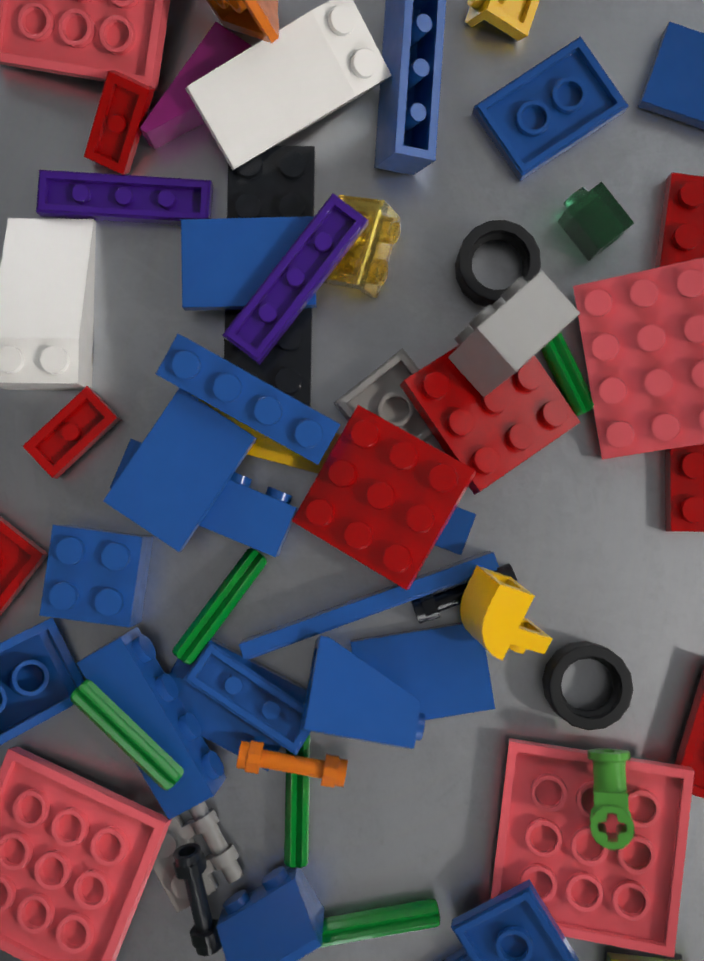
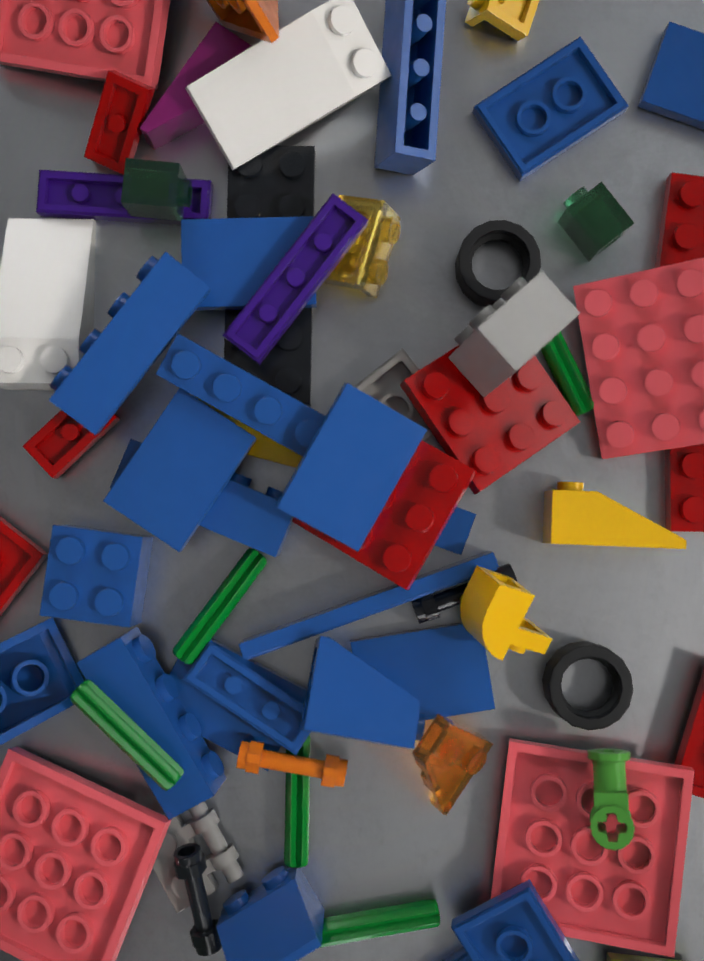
none -> blue brick [49,251,211,435]
none -> clear green brick [121,158,192,221]
none -> blue tile [276,383,427,551]
none -> clear orange wing [412,714,493,816]
none -> yellow slope [542,482,687,549]

